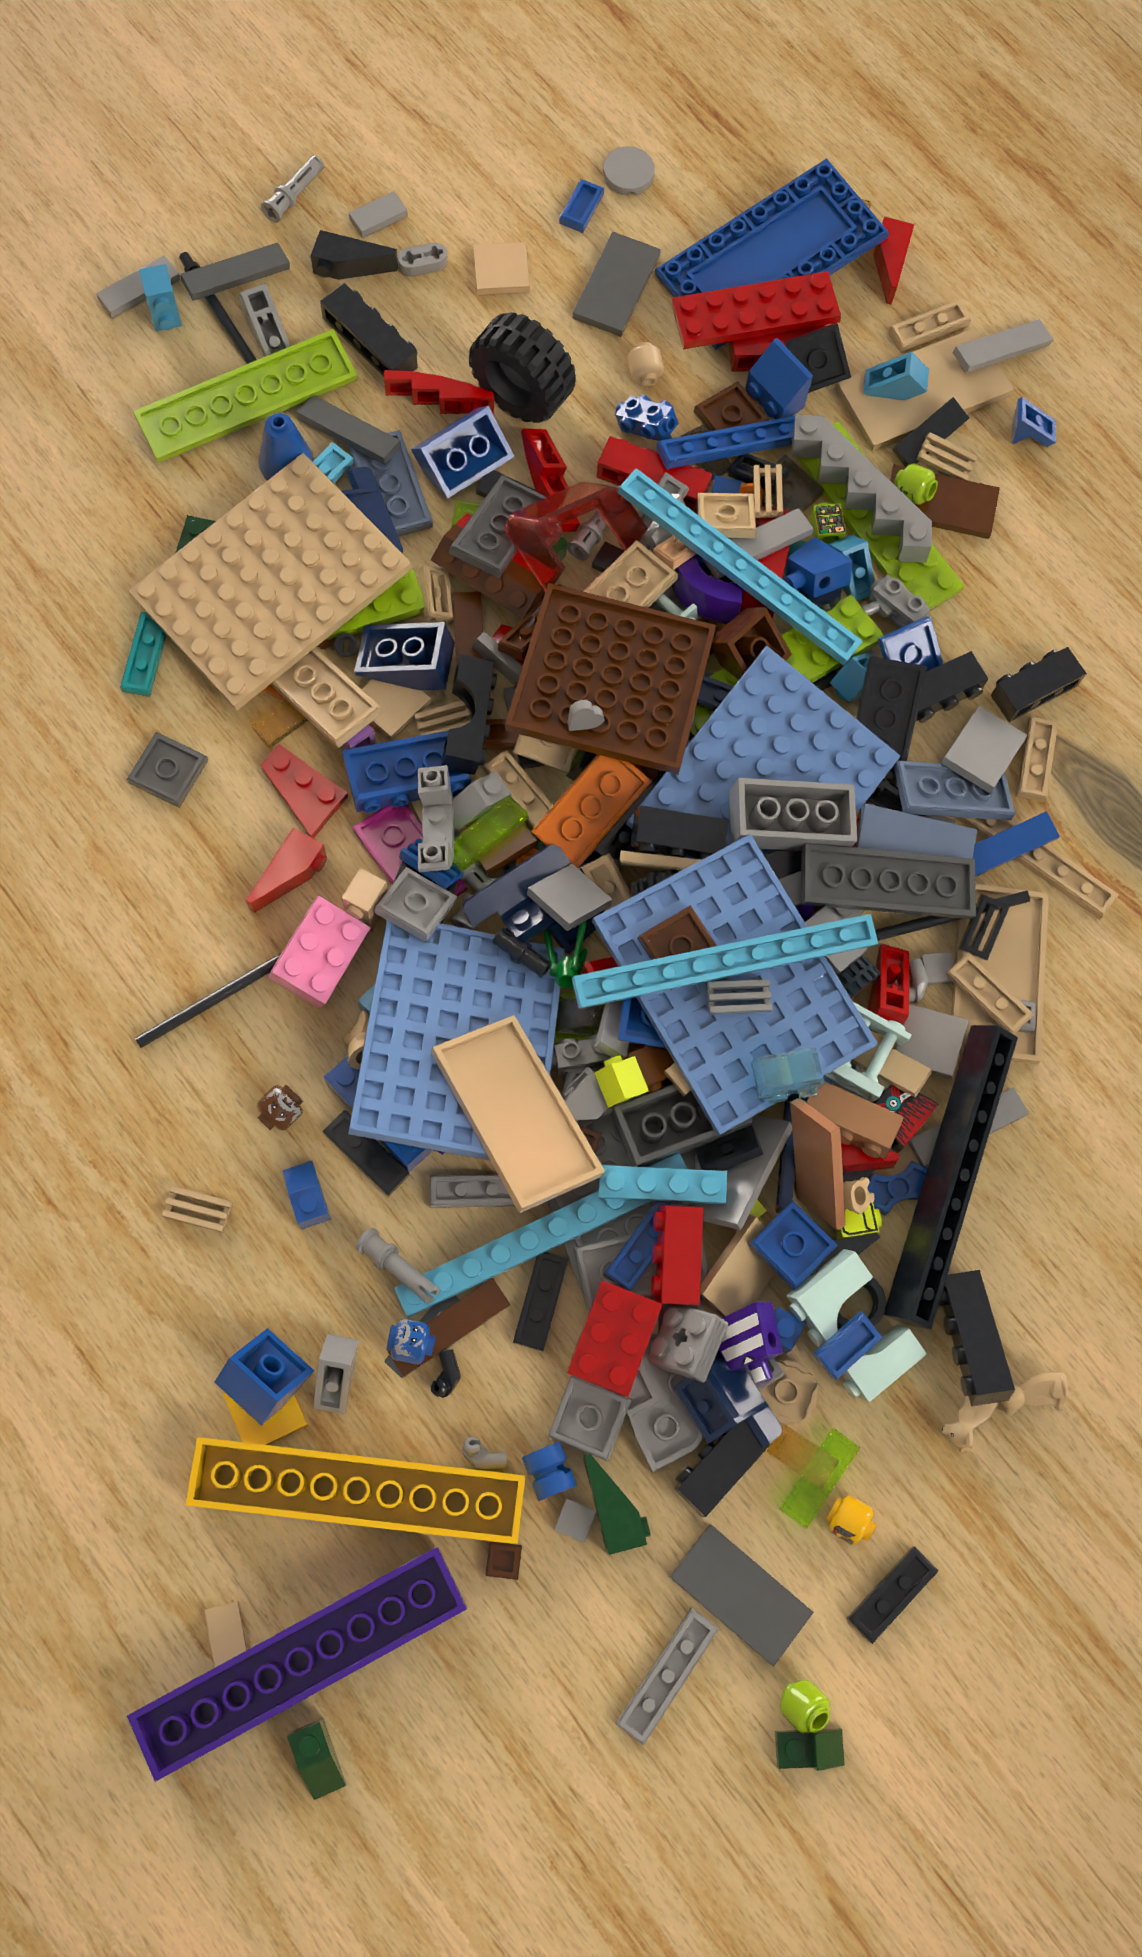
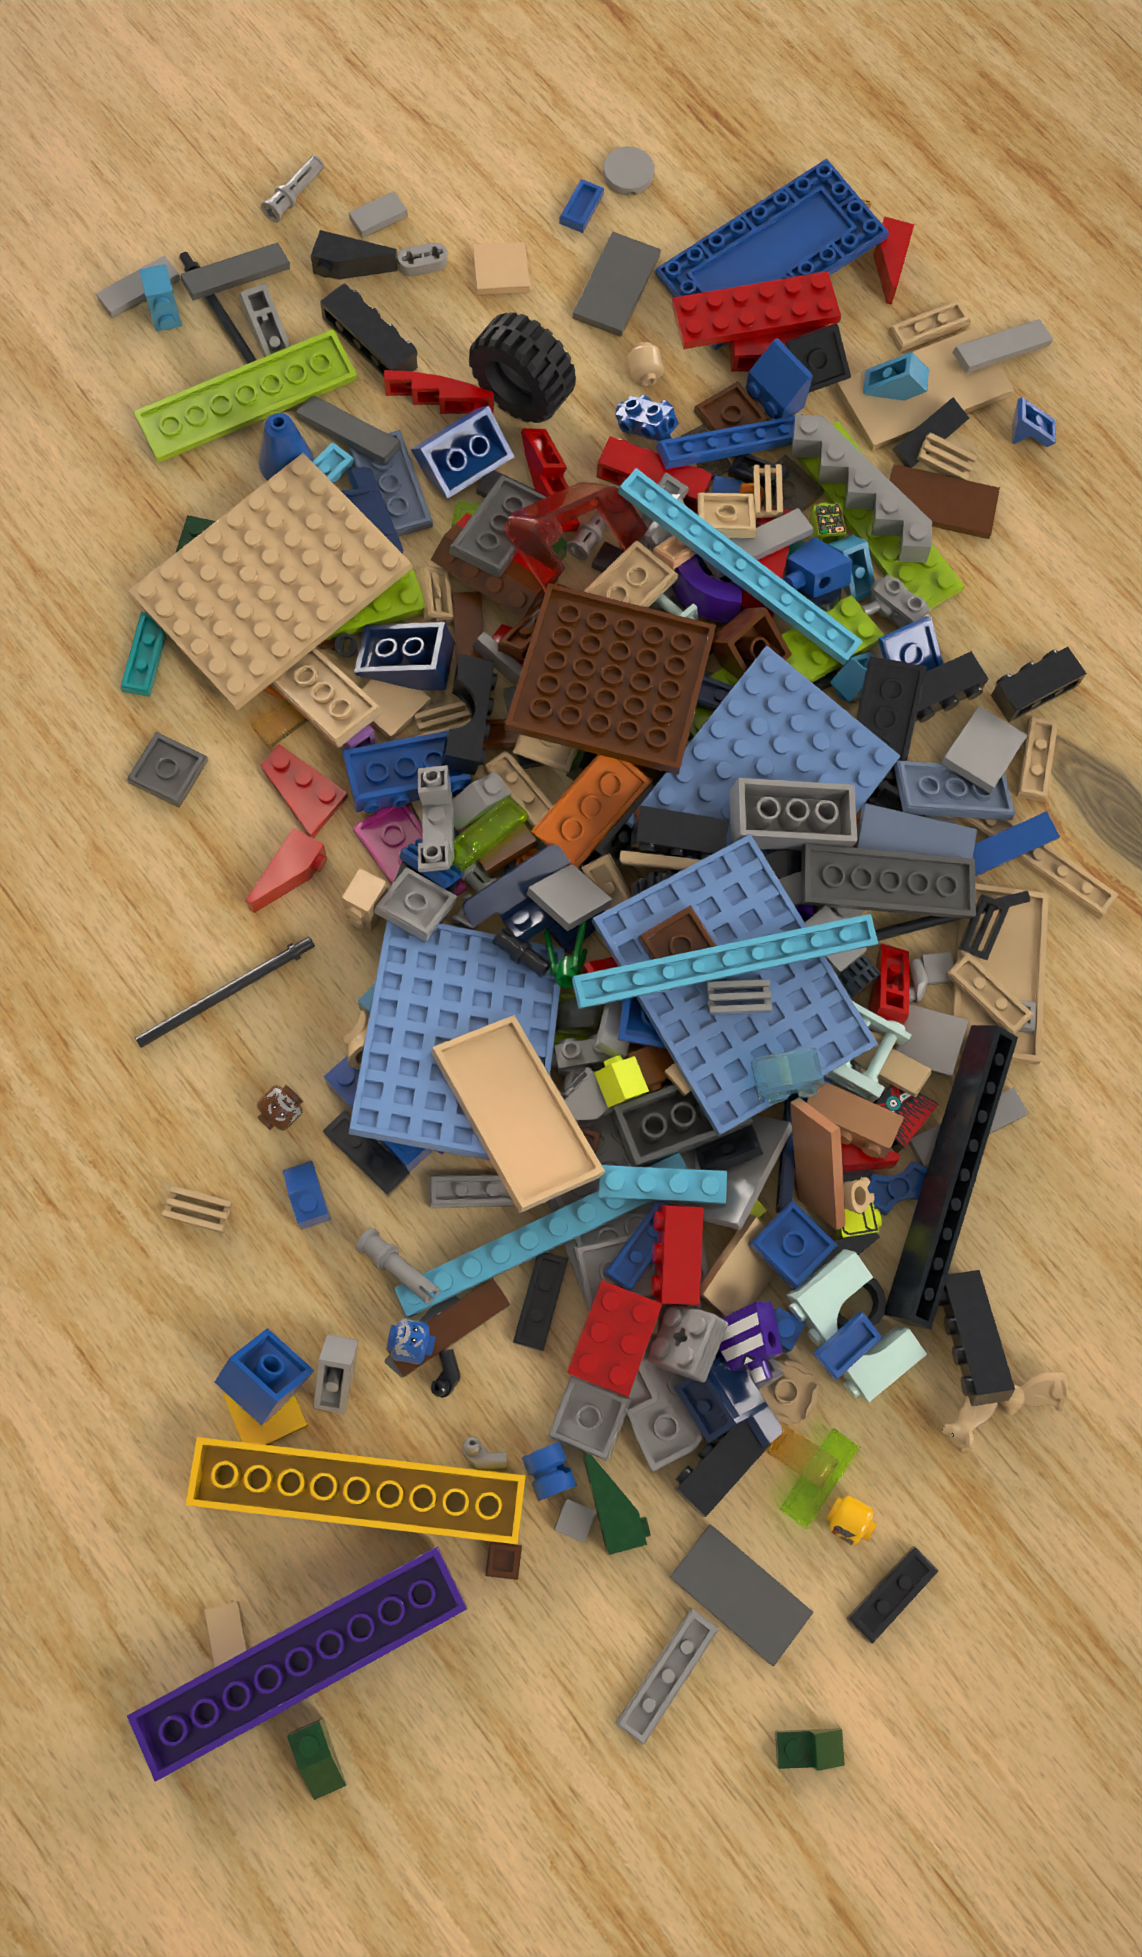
bright pink brick [267,896,371,1008] -> none
light grey tile [567,700,604,731] -> none
lime head [780,1680,831,1734] -> none
lime head [894,464,938,505] -> none

